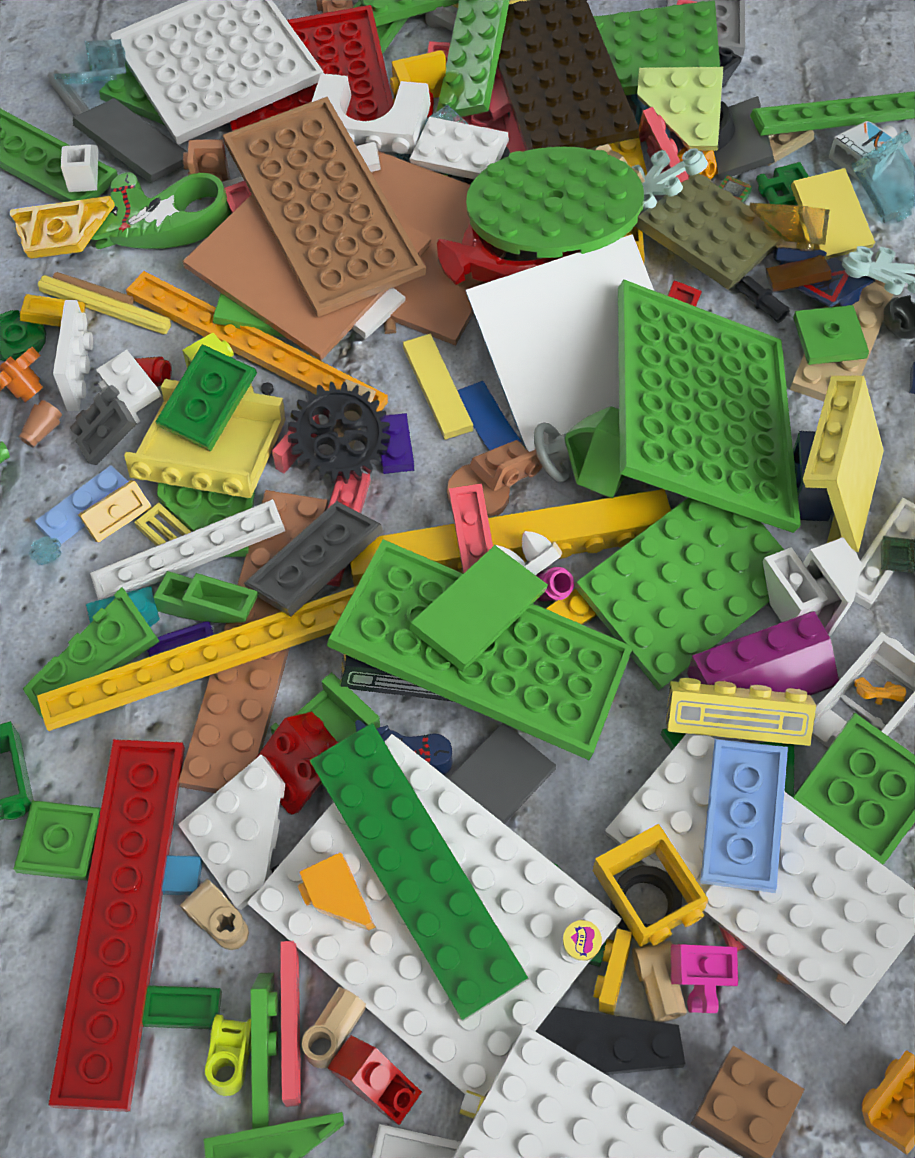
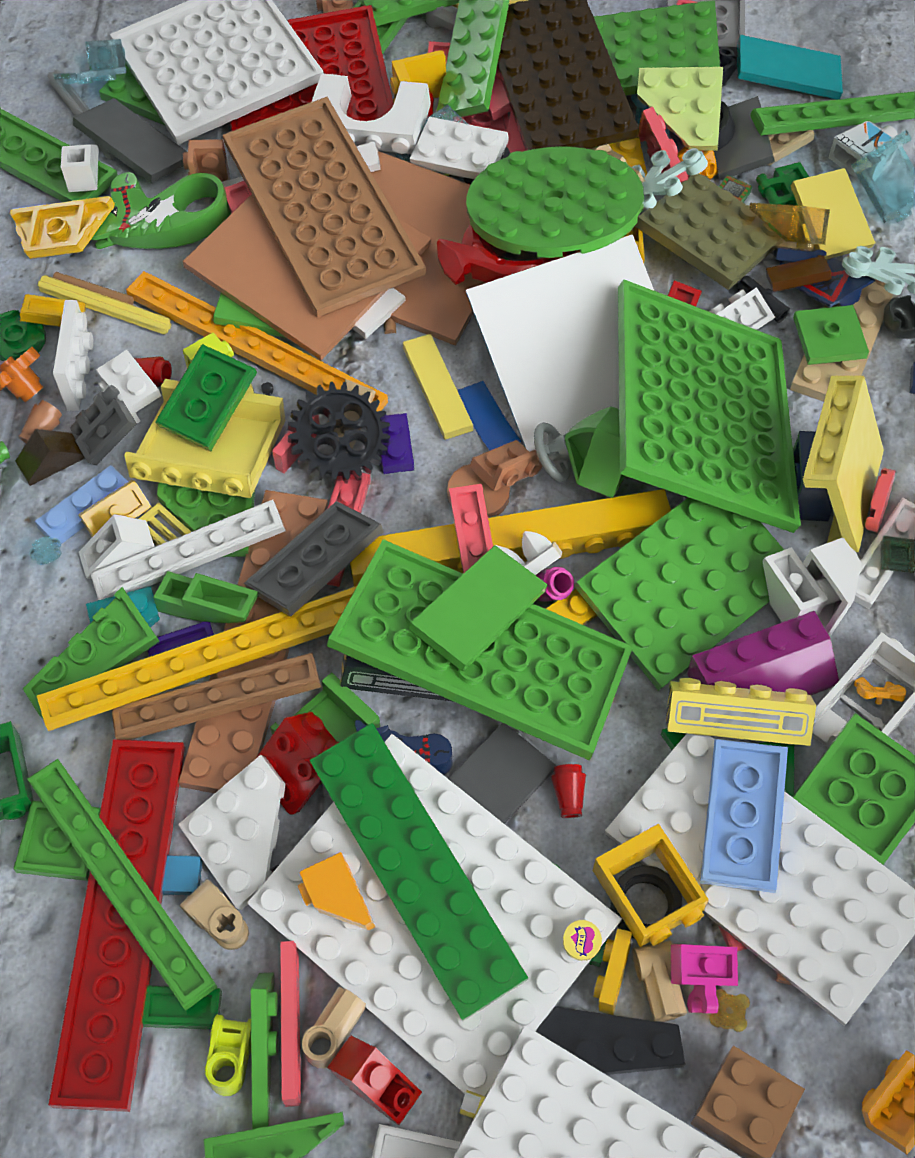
none -> dark brown slope [15,429,85,486]
none -> bright green tile [27,759,217,1011]
none -> white slope [79,514,155,579]
none -> medium nougat tile [112,653,321,740]
none -> red cone [551,764,586,818]
none -> white bracket [709,288,775,330]
none -> clear yellow plate [709,989,750,1032]
none -> teal tile [737,34,843,99]
none -> coral tile [865,468,896,533]

